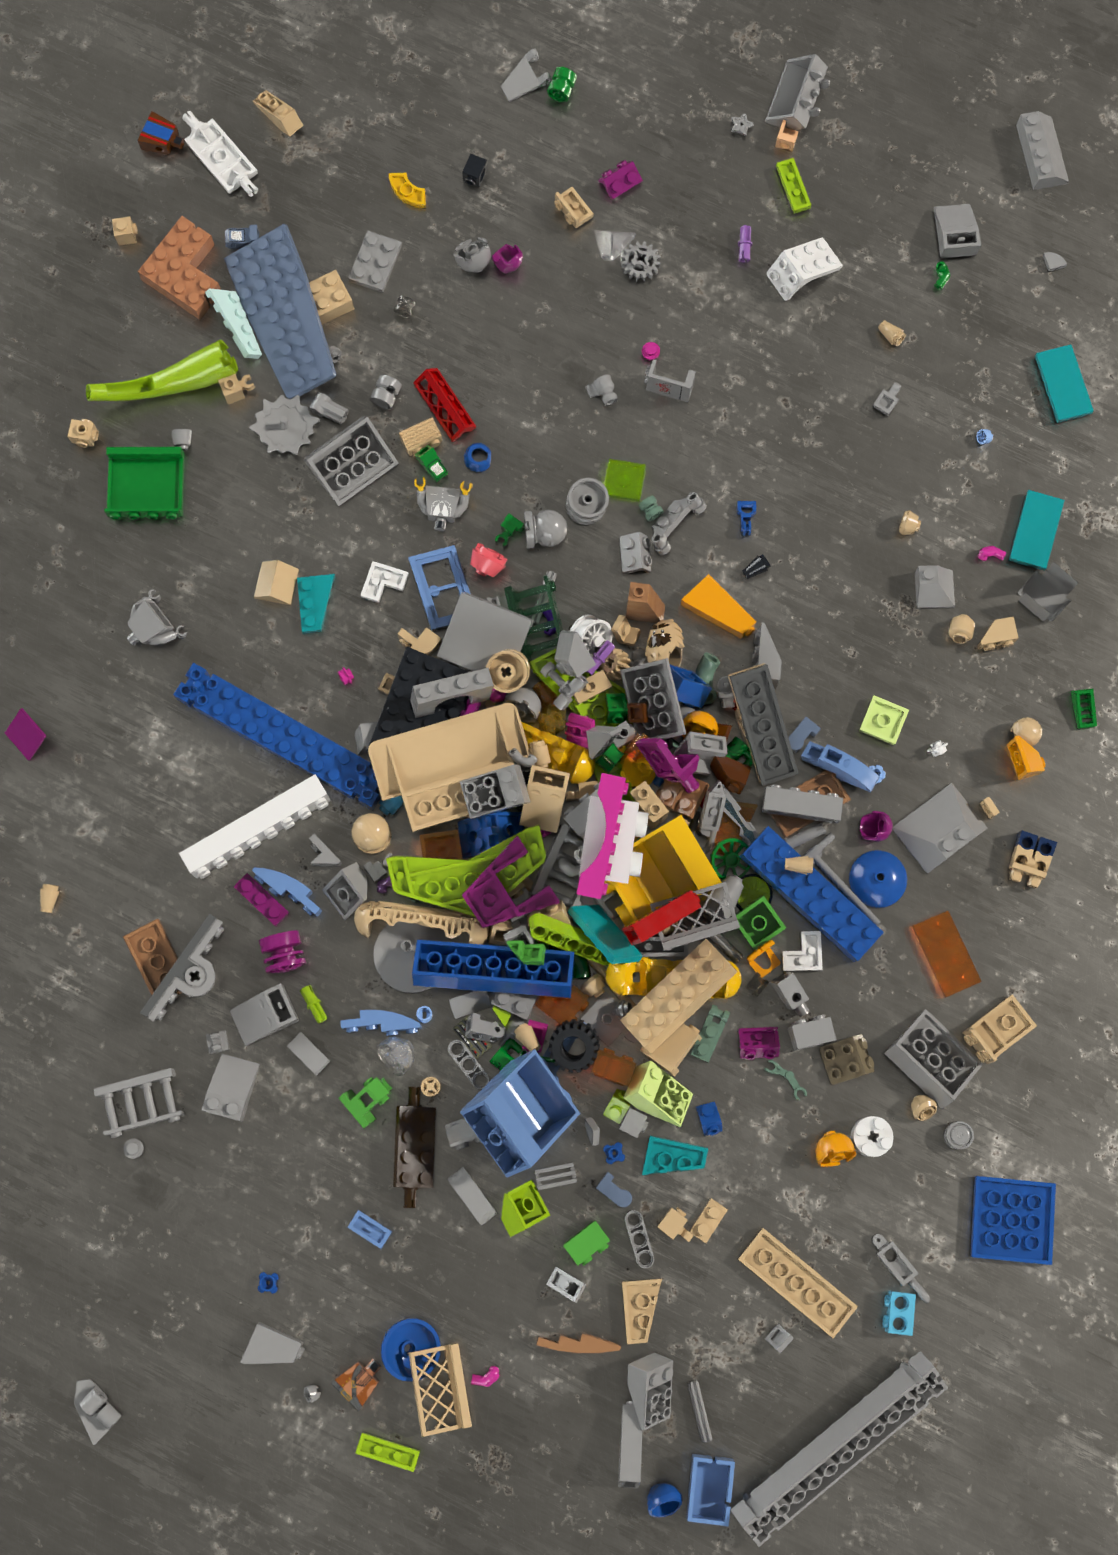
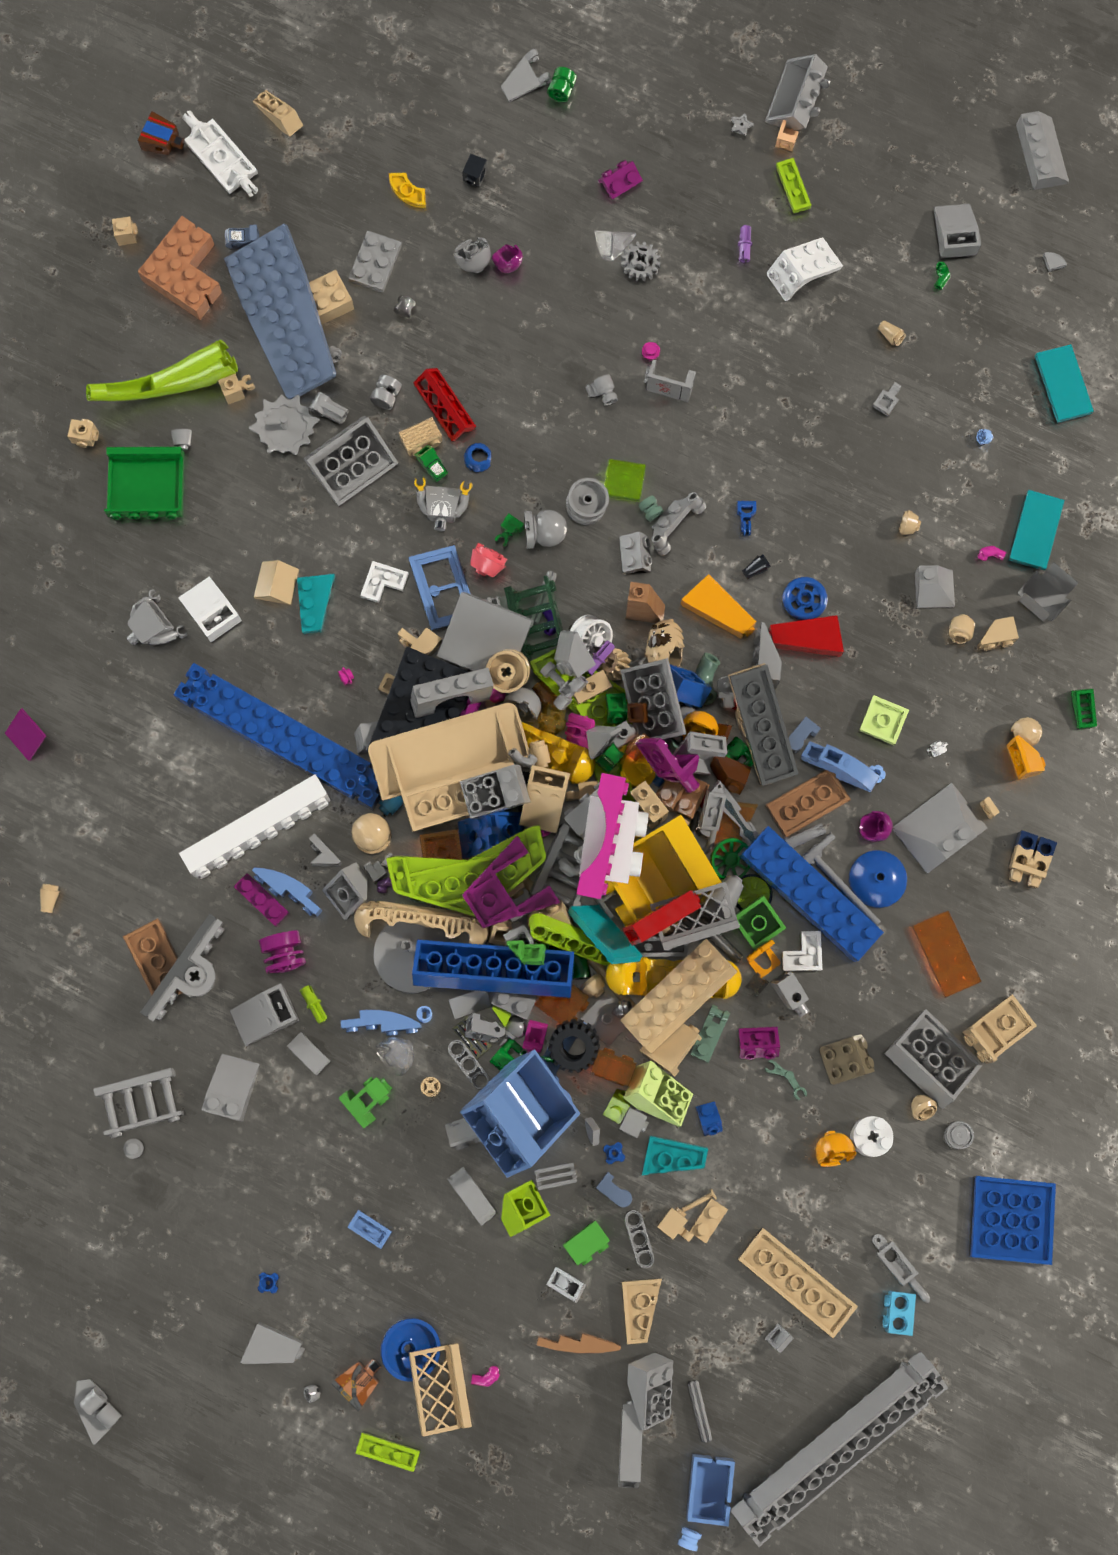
light aqua wing [205,288,262,359] -> none
light grey tile [206,1030,230,1054] -> none
dark brown plate [393,1087,436,1208] -> none
tan cone [514,1023,541,1051] -> none
tan bracket [554,187,594,228] -> none
tan bracket [611,615,641,646] -> none
blue hat [647,1483,683,1517] -> none
light grey brick [762,784,843,824] -> none
tan cone [785,856,813,875] -> none
light grey brick [787,1014,836,1051] -> none
none -> white slope [179,576,242,642]
none -> light blue wheel [677,1527,702,1551]
none -> tan pin [682,1188,717,1212]
none -> red slope [768,615,844,657]
none -> blue plate [782,577,828,620]

